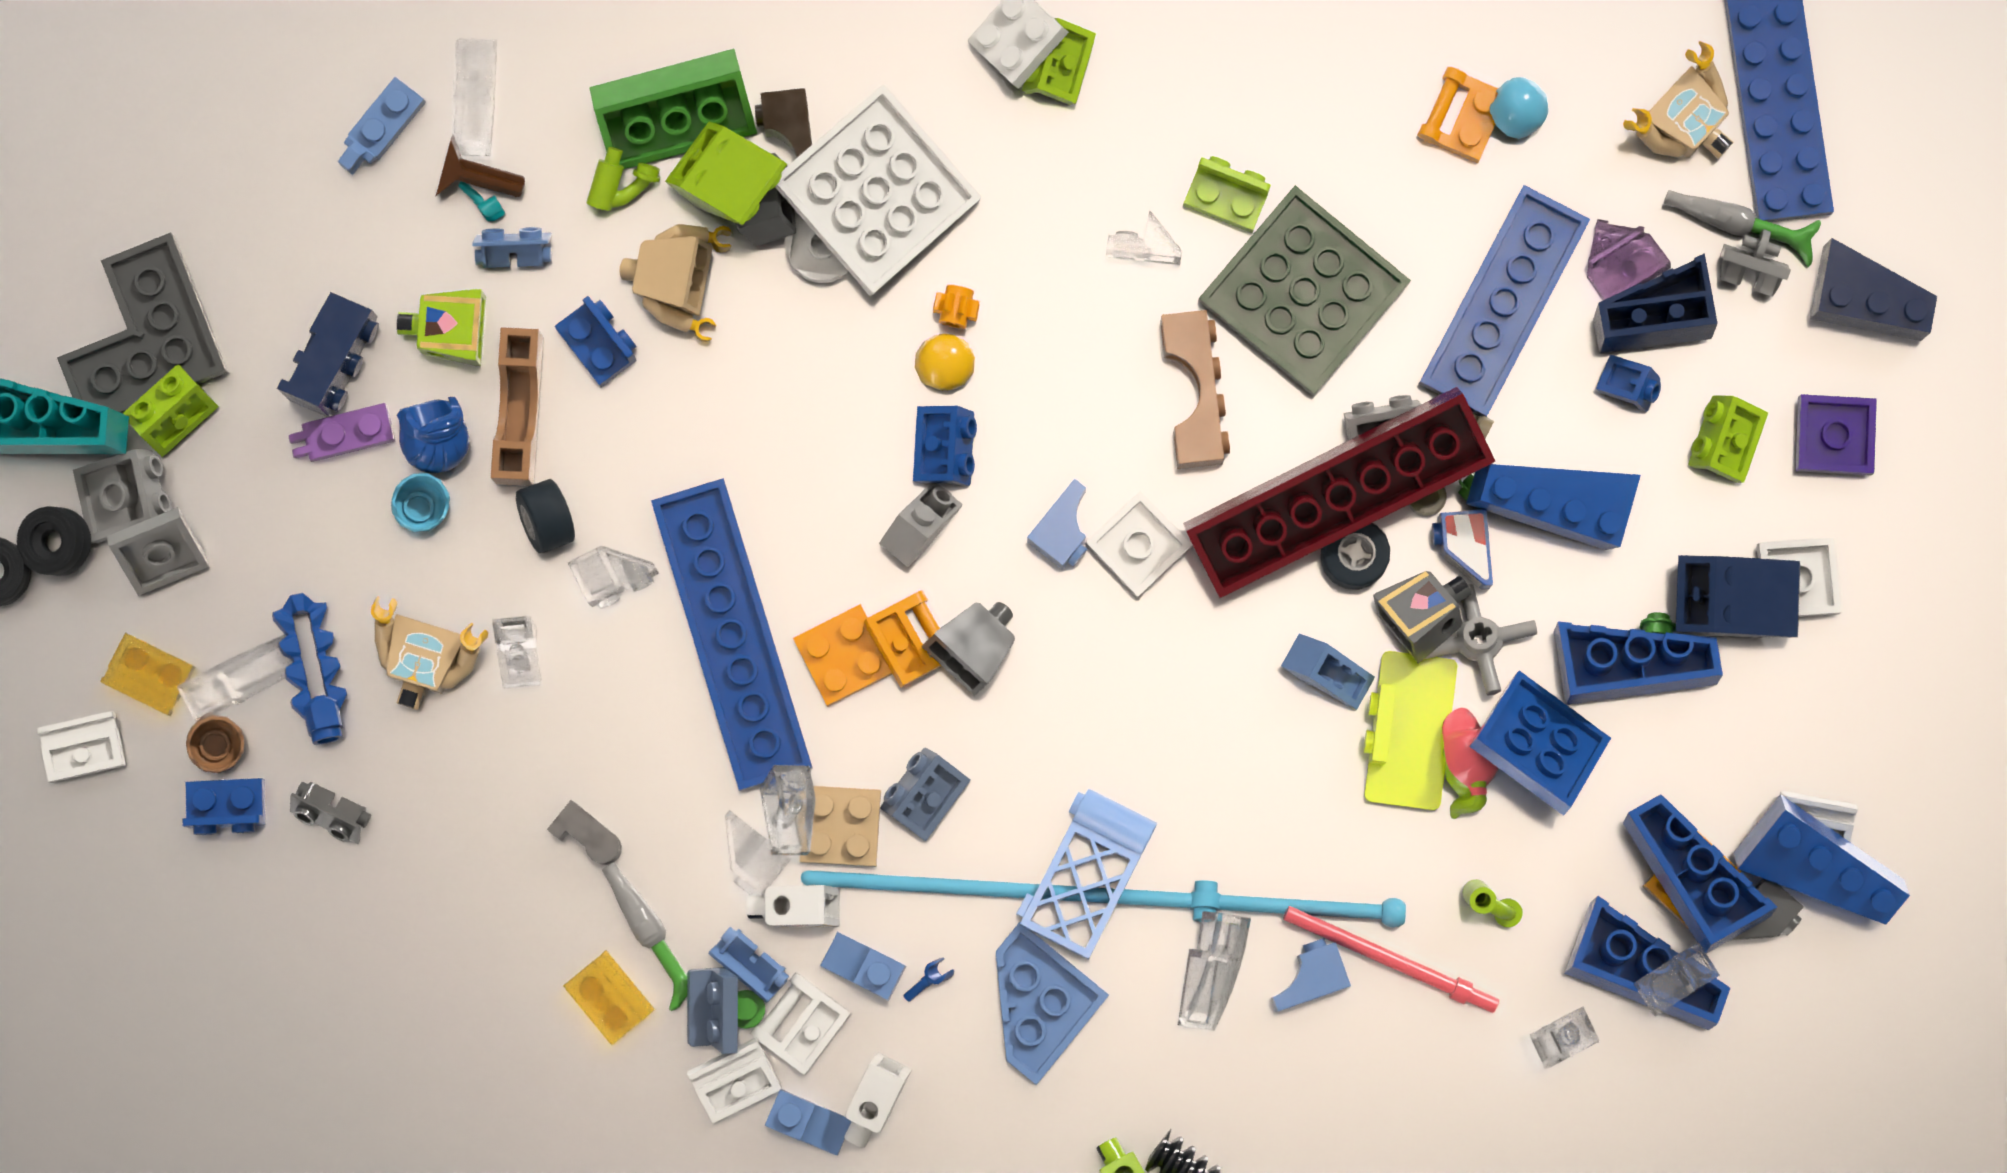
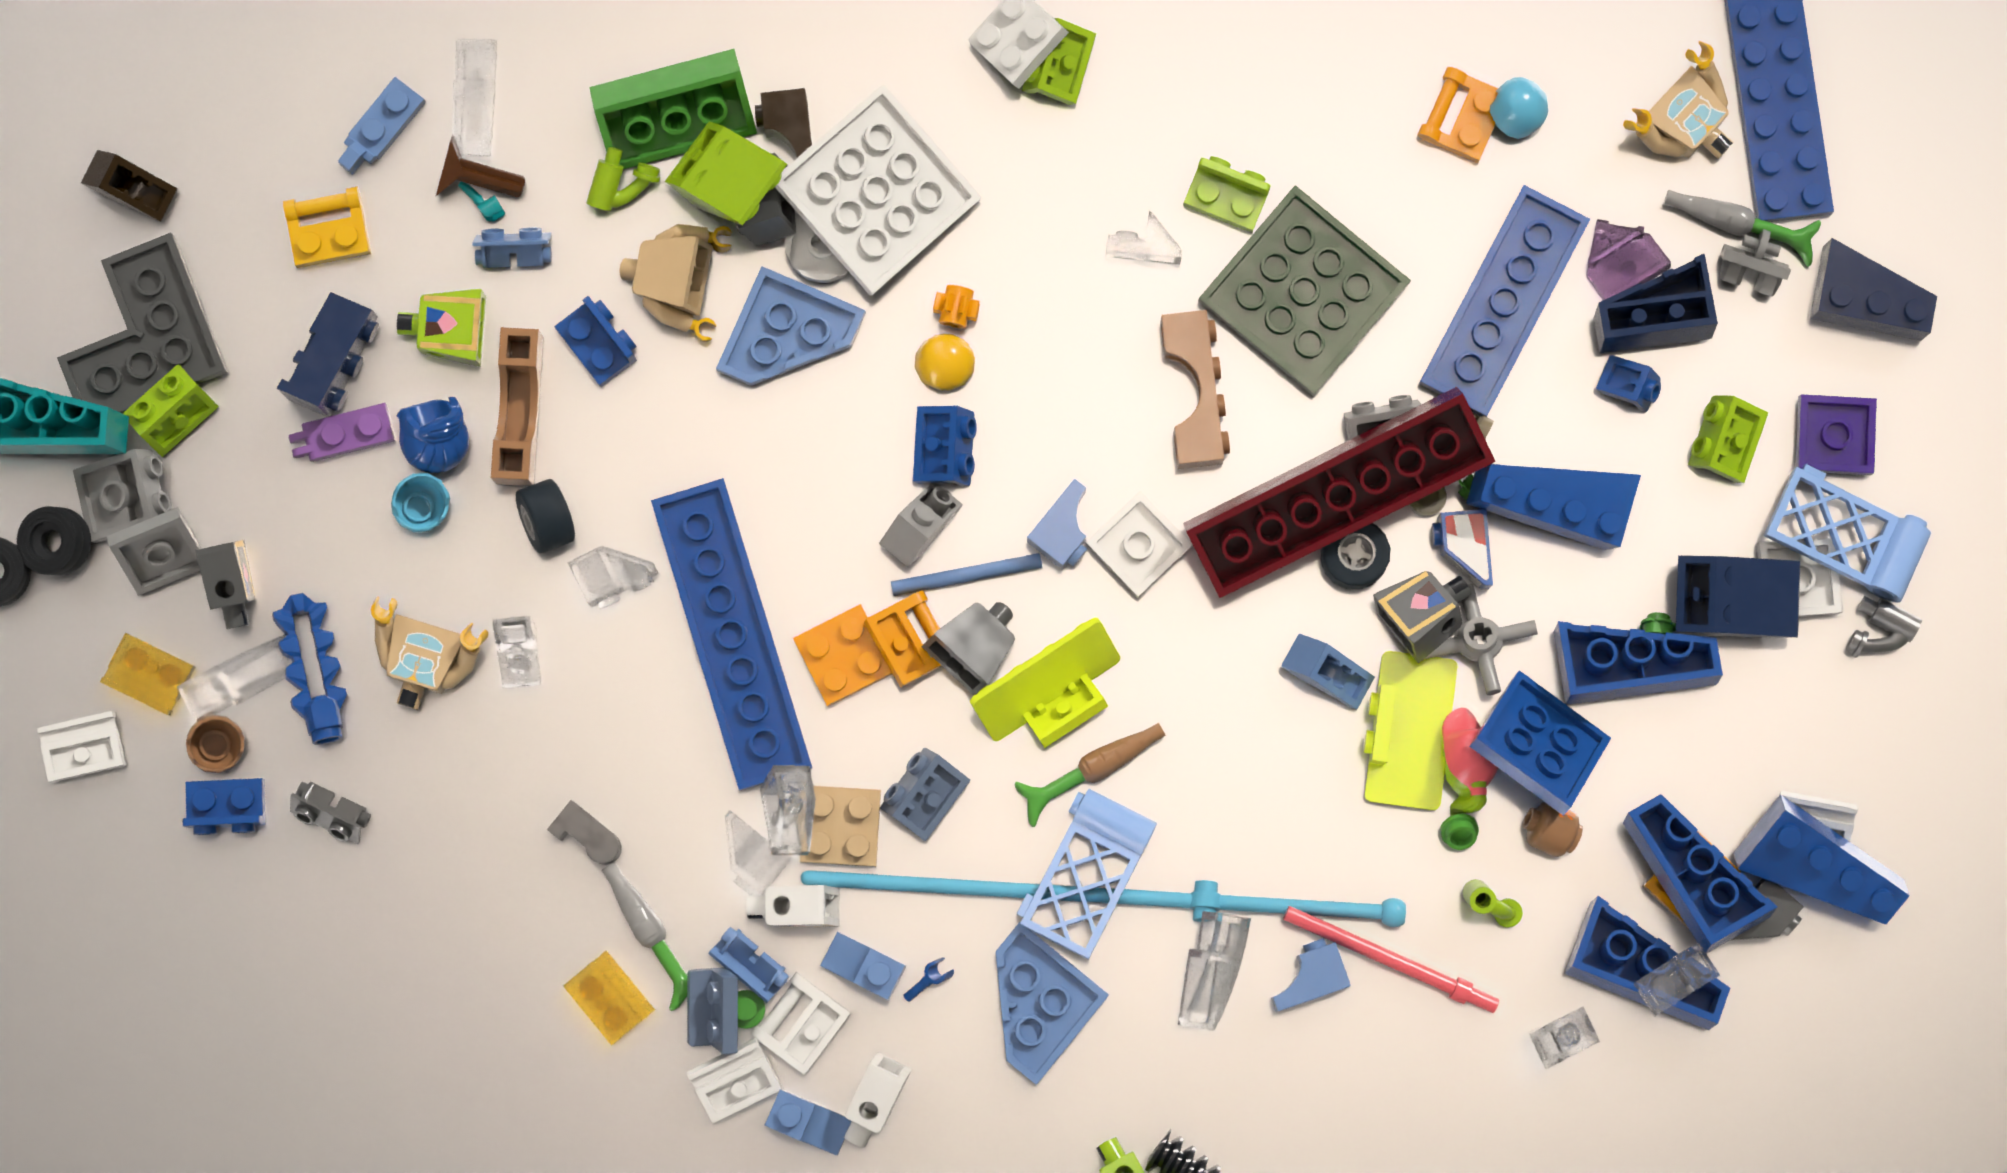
none -> dark brown arch [81,150,178,222]
none -> dark grey torso [195,540,255,629]
none -> yellow plate [283,186,371,268]
none -> medium blue plate [716,266,866,386]
none -> medium blue bar [891,553,1043,596]
none -> neon yellow bracket [970,617,1121,748]
none -> medium nougat piece [1015,722,1166,827]
none -> bright green plate [1440,814,1479,850]
none -> medium nougat head [1523,802,1583,857]
none -> light blue piece [1764,464,1931,603]
none -> flat silver plant [1846,596,1922,658]

